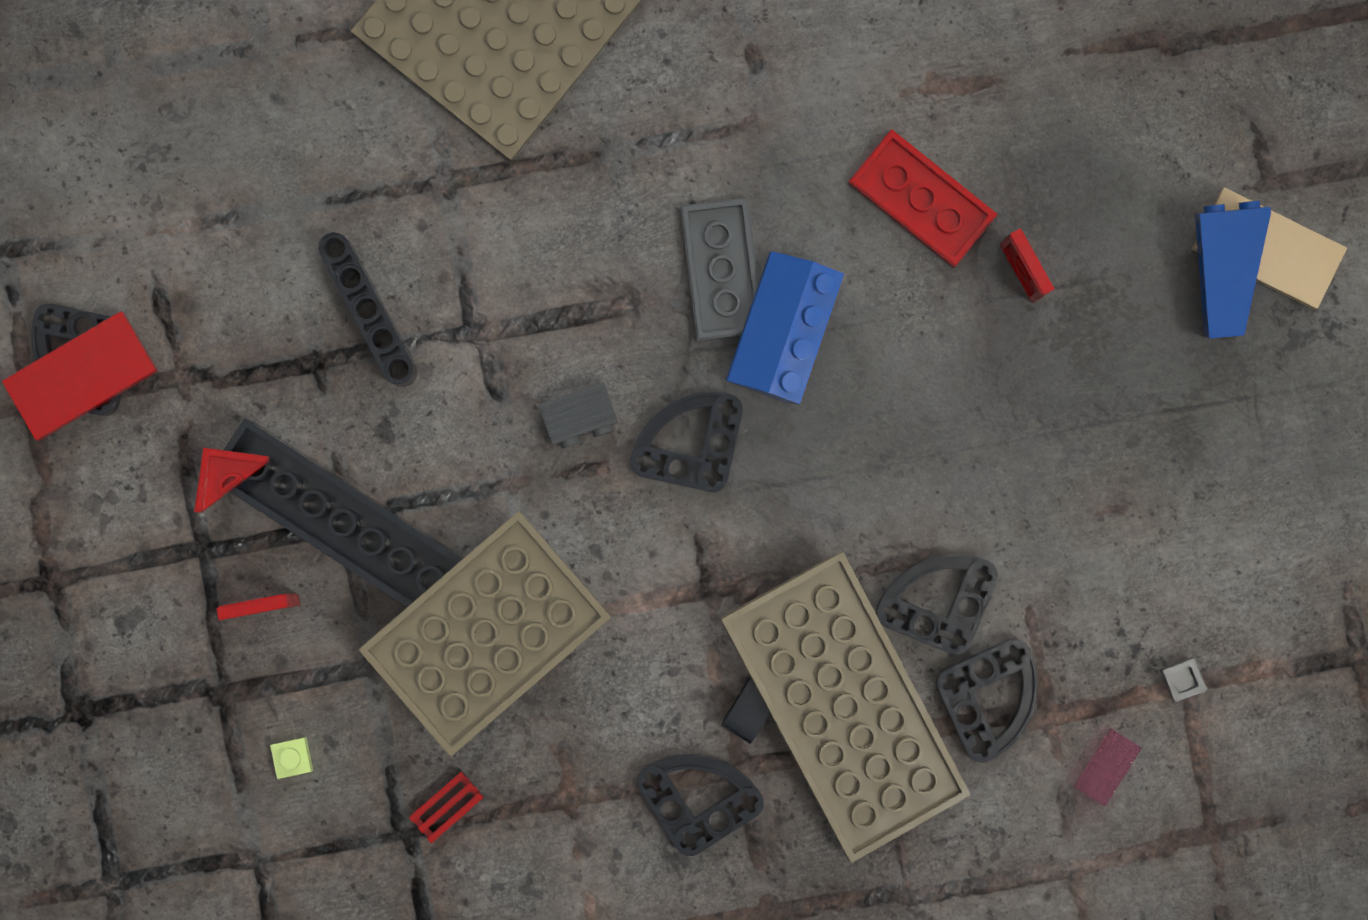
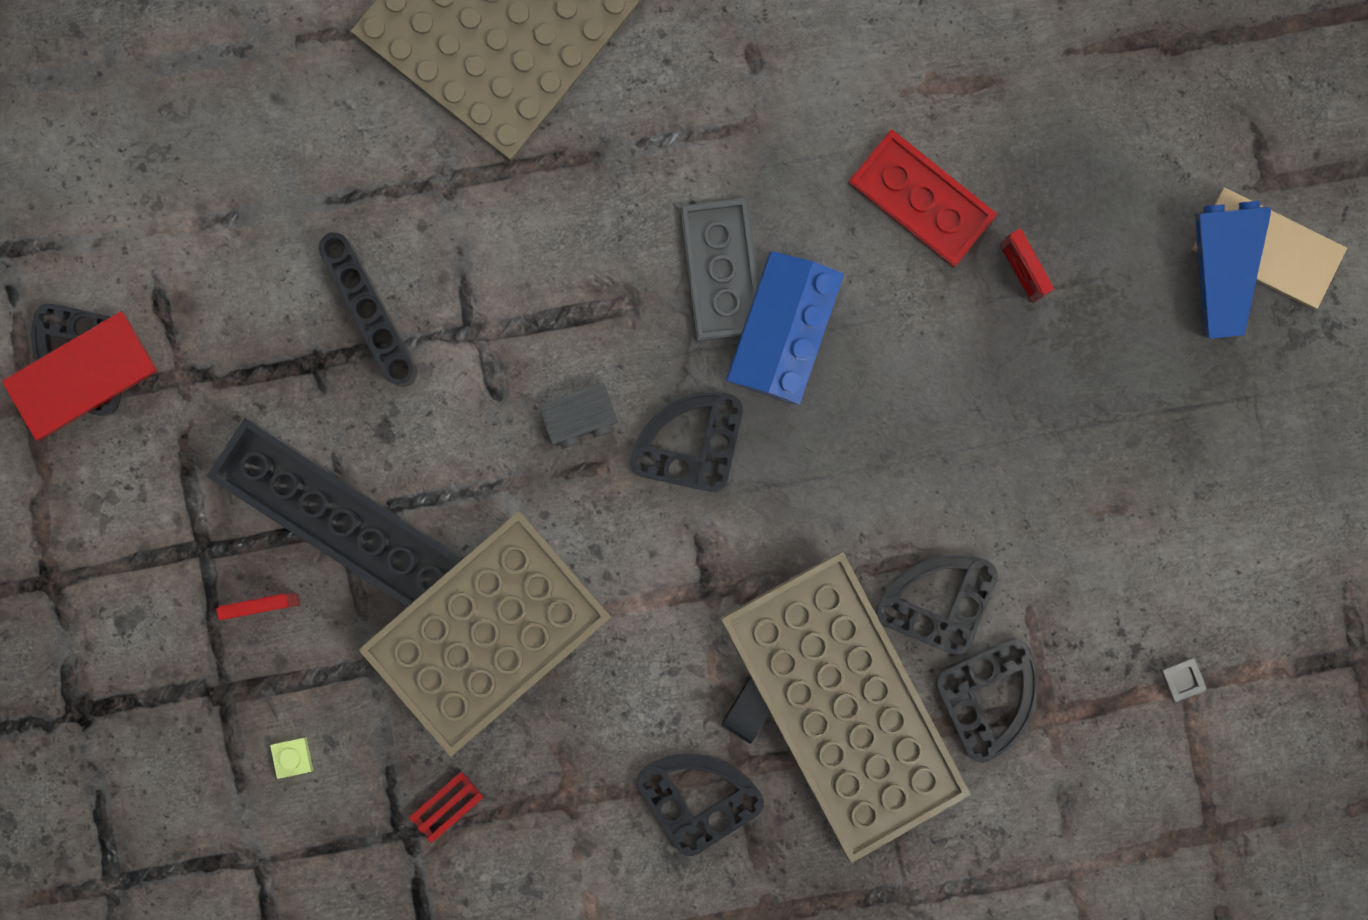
red tile [194,448,270,513] -> none
clear pink tile [1074,729,1142,806] -> none

